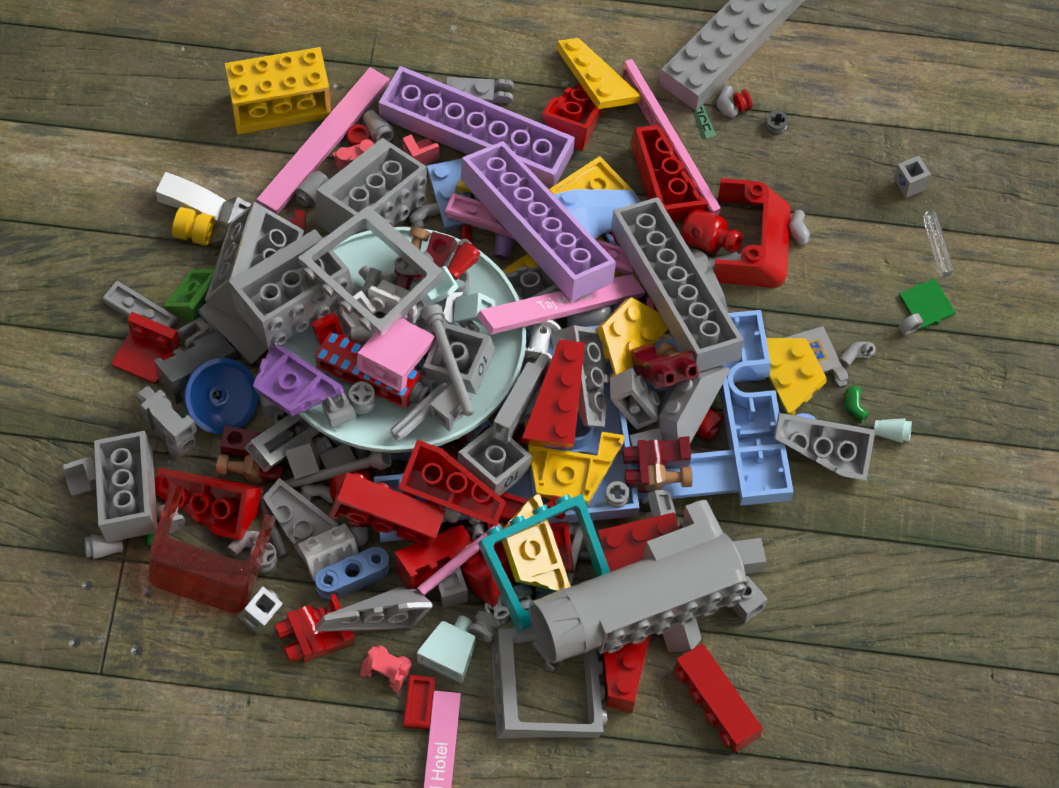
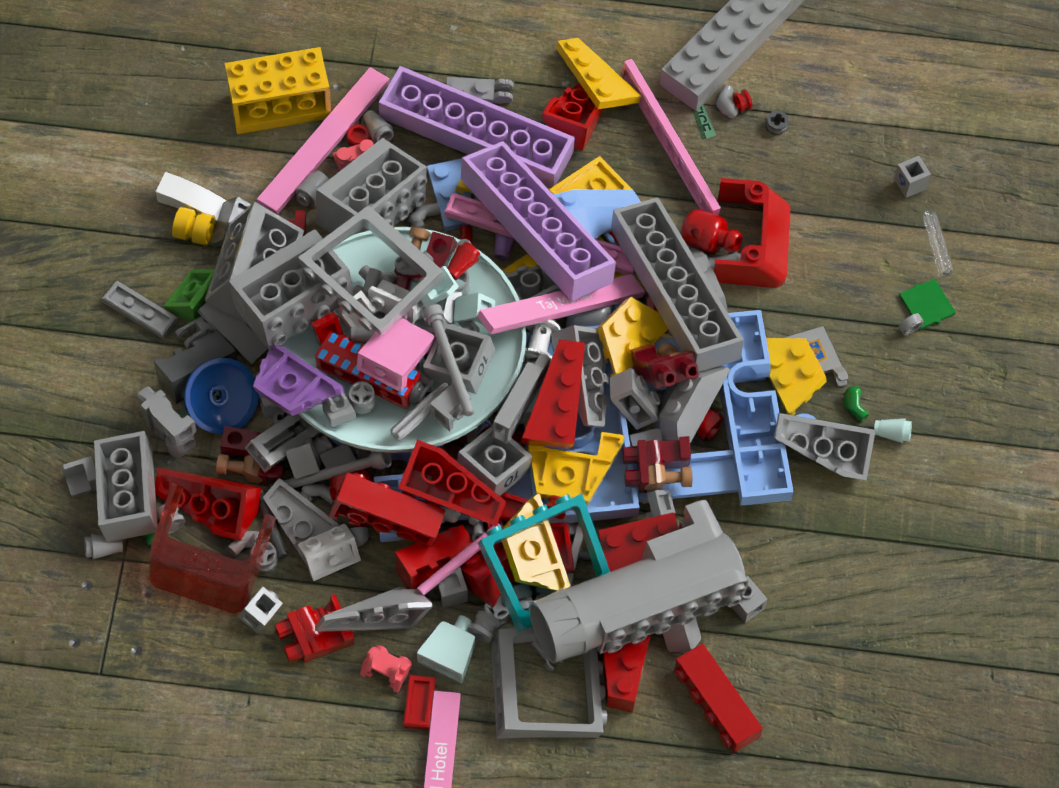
red bracket [112,312,180,384] -> none
medium blue piece [315,547,390,602] -> none
coral panel [403,134,440,165] -> none
light grey bush [605,481,629,508] -> none
red wedge [630,125,707,223] -> none
light grey brick [733,538,766,574] -> none
light grey arm [789,210,810,245] -> none
light grey arm [839,342,876,367] -> none

